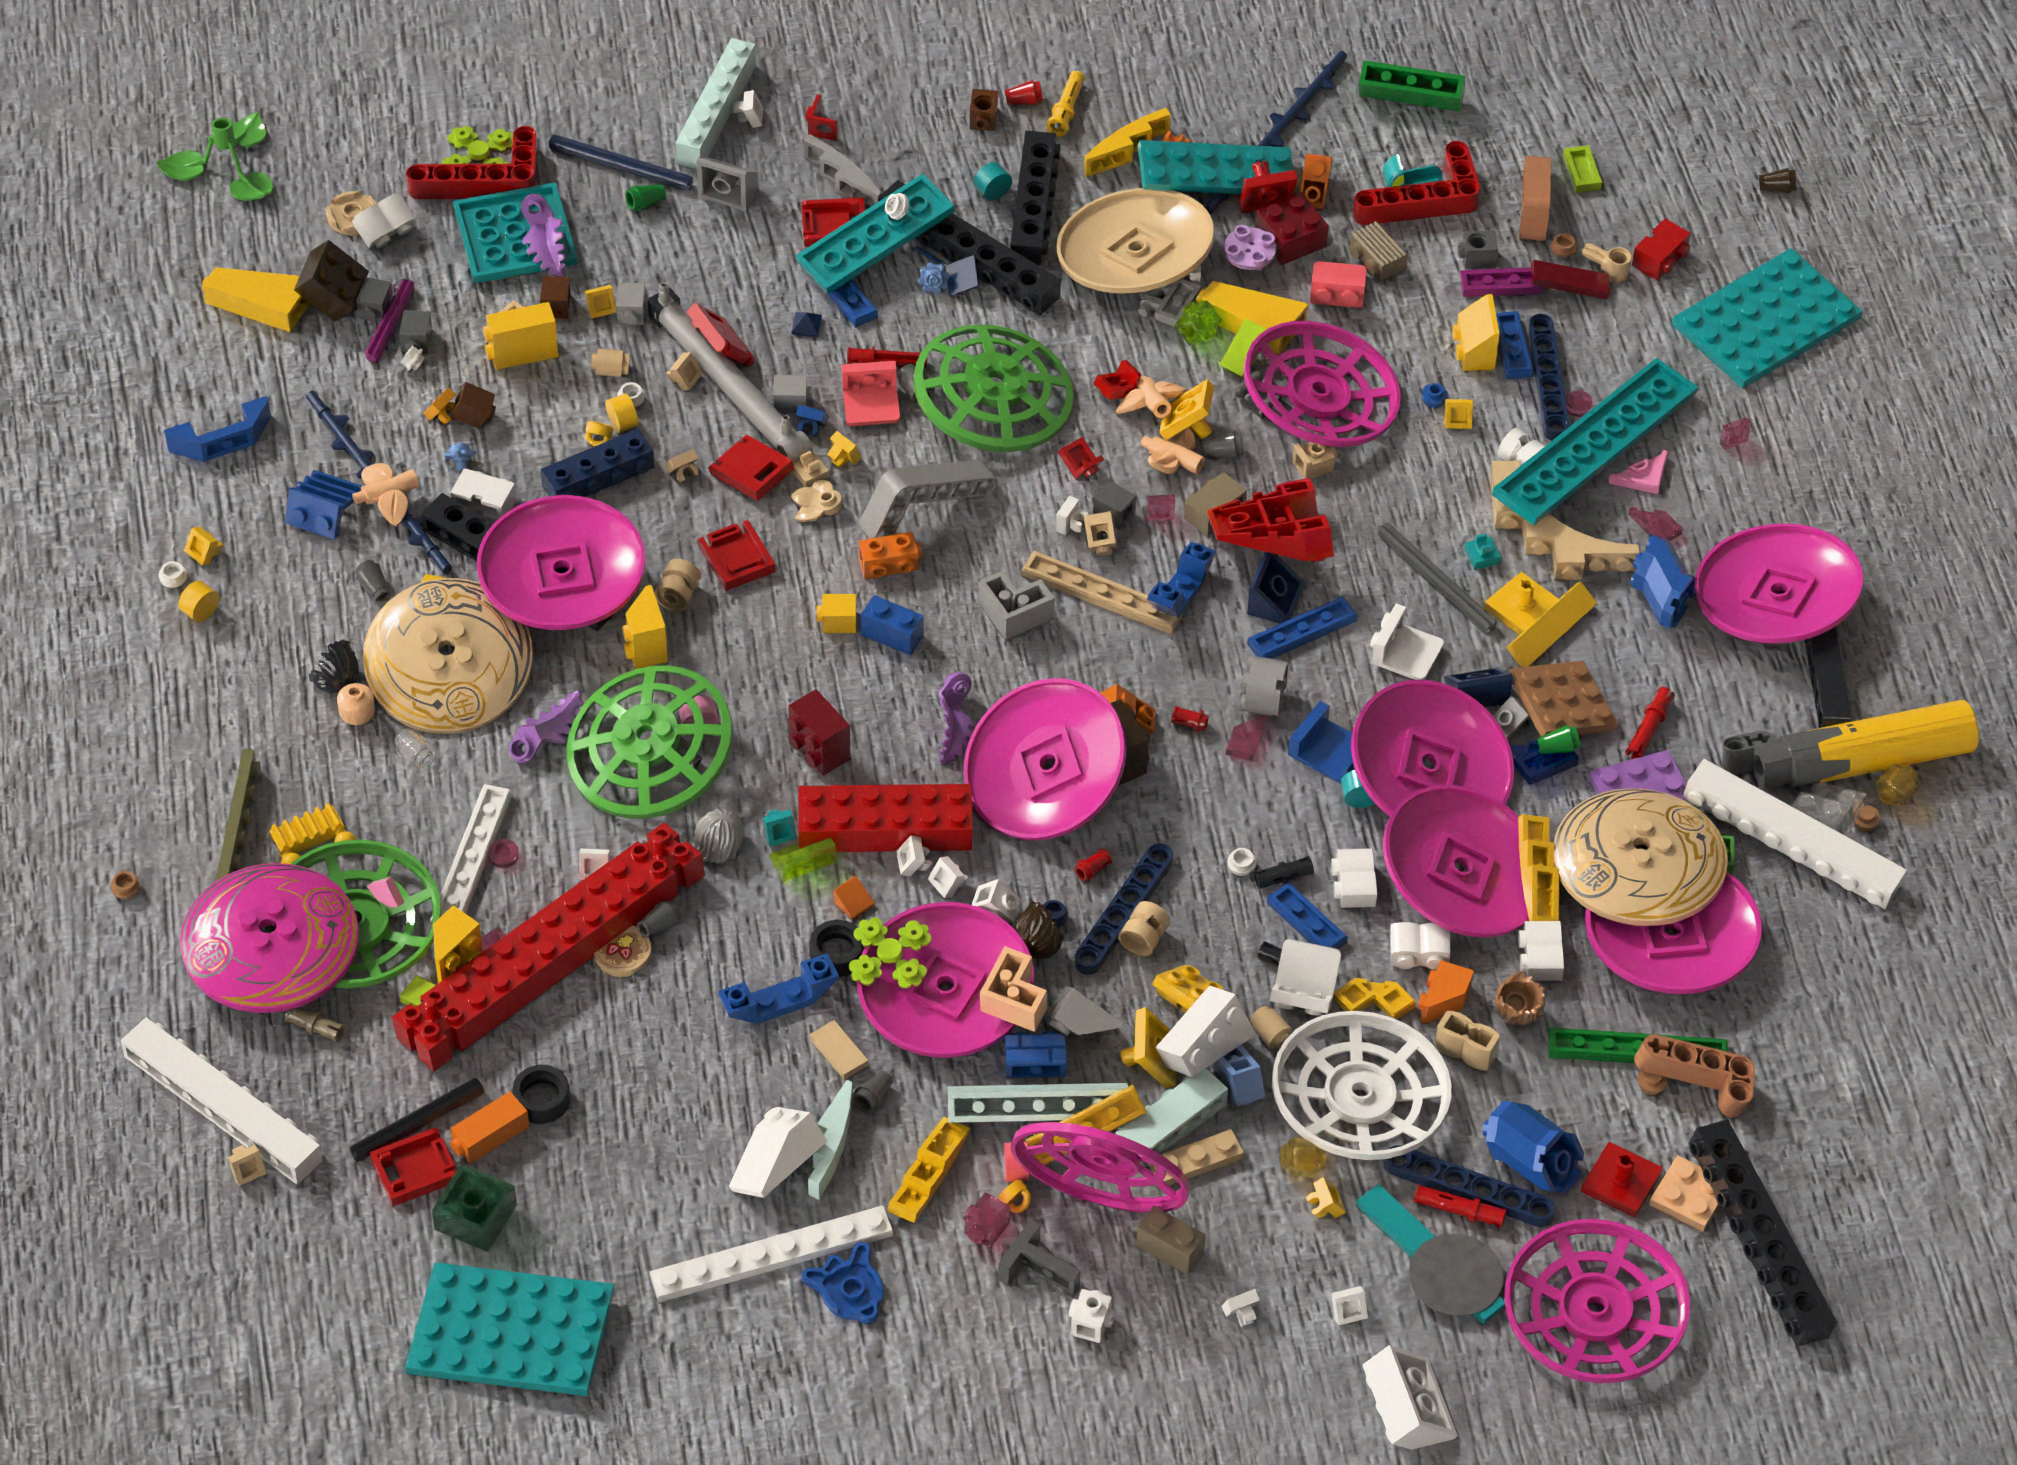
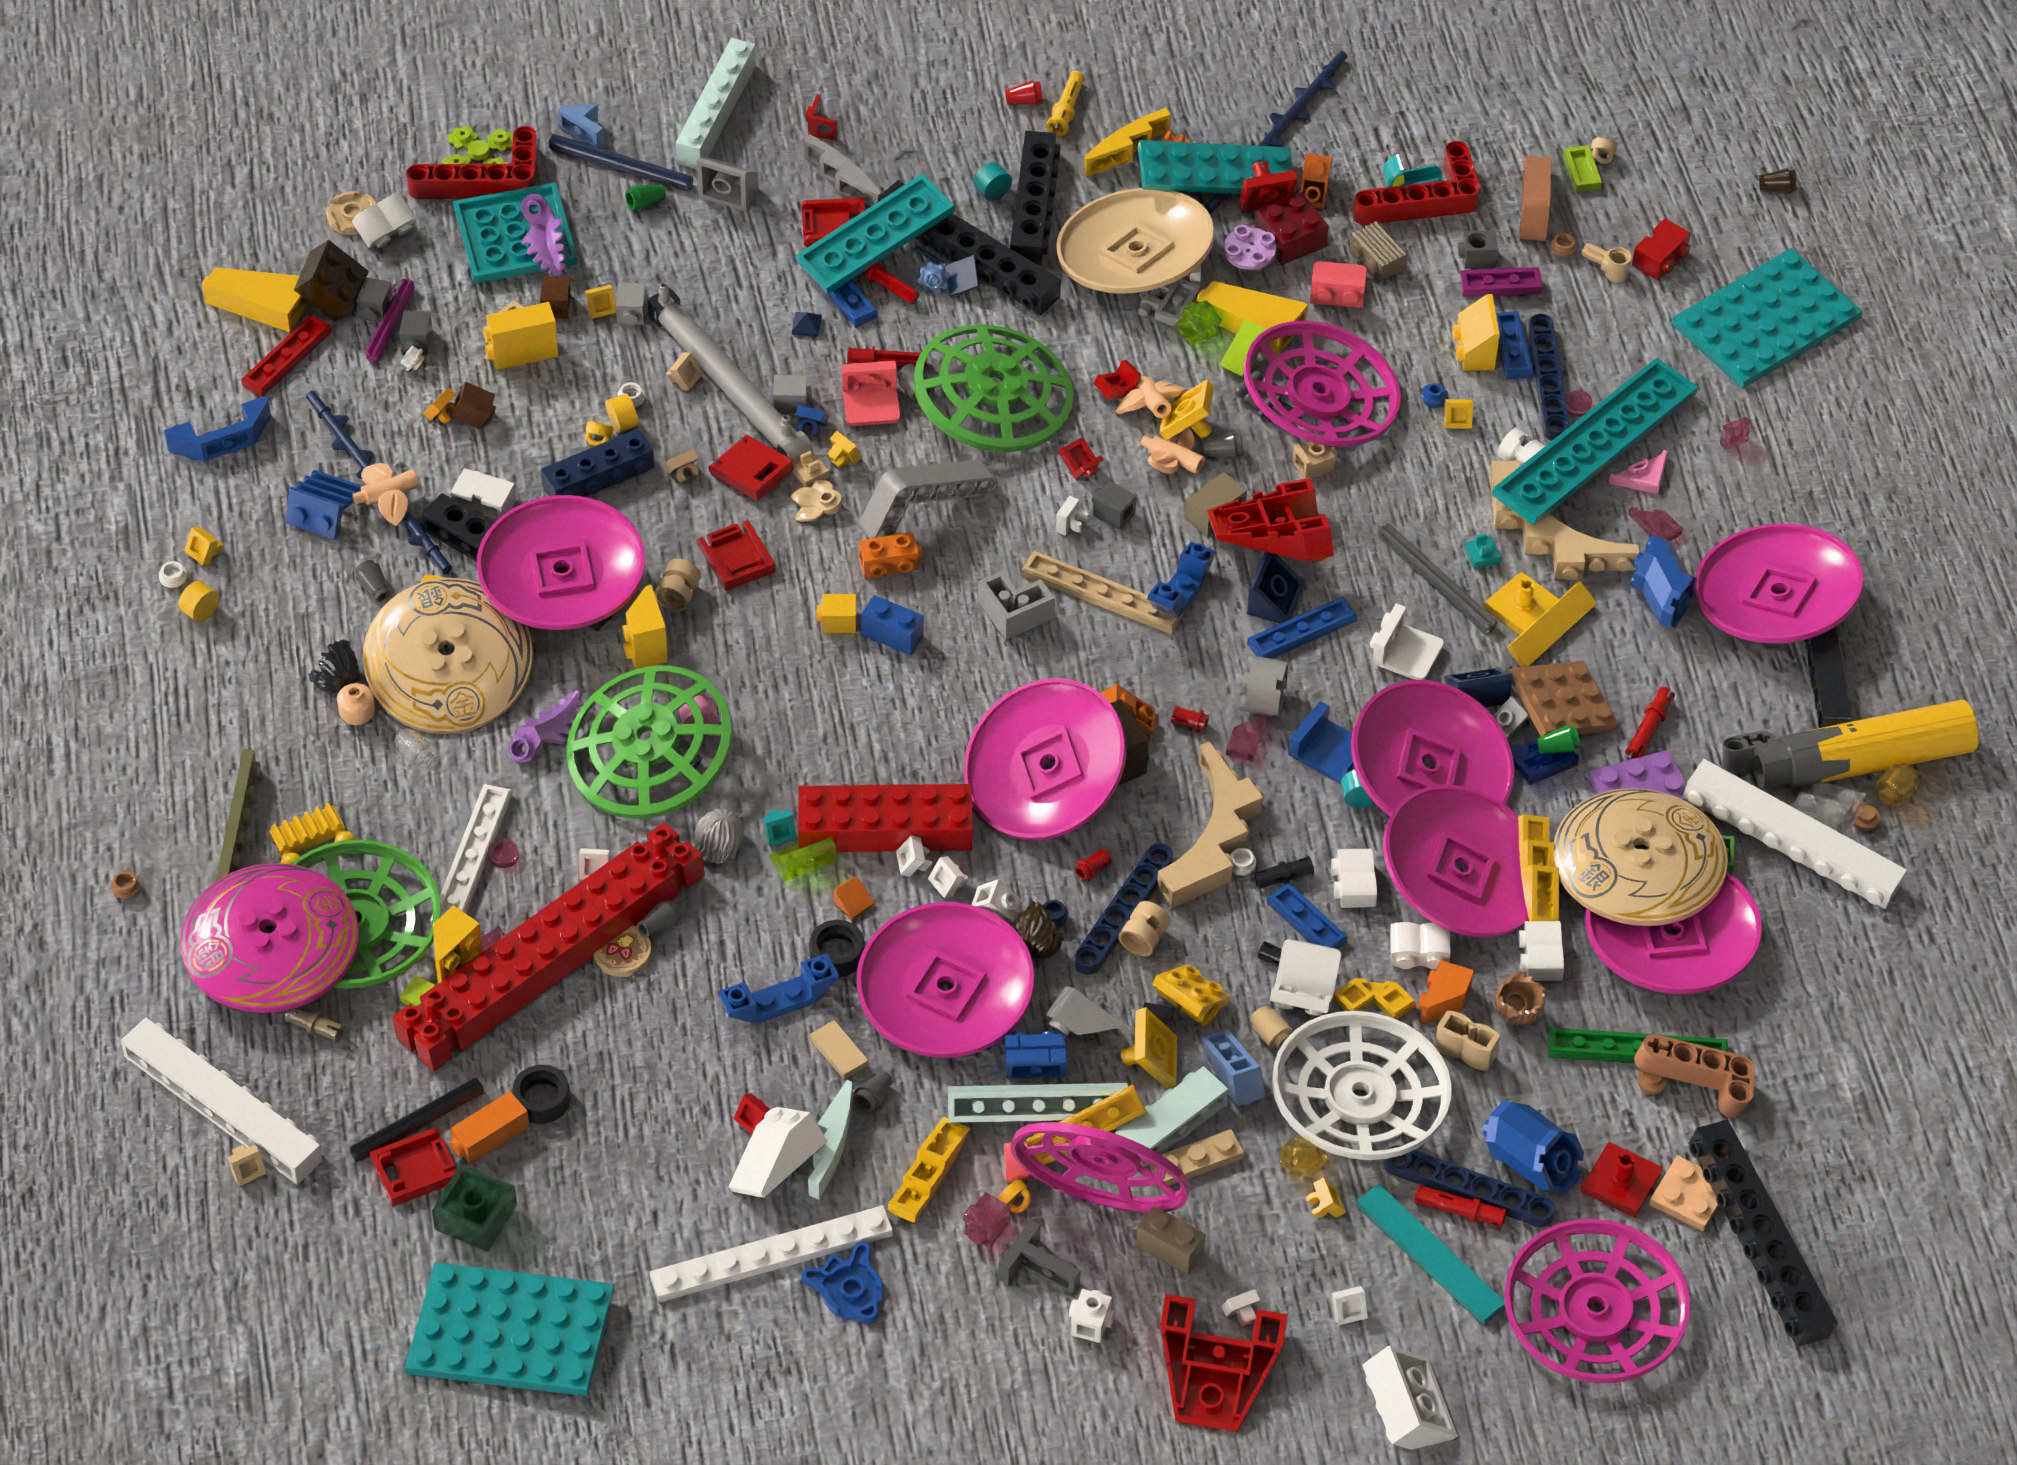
bright green plant [156,112,273,201] -> none
bright pink tile [367,877,404,908] -> none
medium blue plant [444,443,476,471] -> none
tan brick [591,348,630,377] -> none
container [687,303,755,367] -> none
white tile [733,90,763,128] -> none
dark red brick [787,689,851,776] -> none
lime plant [849,917,931,989] -> none
white plate [885,193,909,220] -> none
medium lavender plant [938,672,975,764] -> none
reddish brown brick [970,89,998,131] -> none
light nougat brick [980,946,1047,1032] -> none
tan brick [1084,511,1118,556] -> none
clear pink tile [1146,494,1175,521] -> none
white wedge [1156,986,1256,1077] -> none
green brick [1359,60,1465,112] -> none
flat silver sticker [1409,1234,1504,1316] -> none
dark red tile [1531,260,1610,299] -> none
none -> red tile [241,314,332,397]
none -> medium blue slope [557,104,604,148]
none -> red tile [733,1093,771,1135]
none -> red axle [862,263,920,304]
none -> black tile [1143,1002,1175,1027]
none -> tan arch [1157,741,1264,909]
none -> red wedge [1160,1294,1288,1432]
none -> tan tile [1590,138,1618,165]

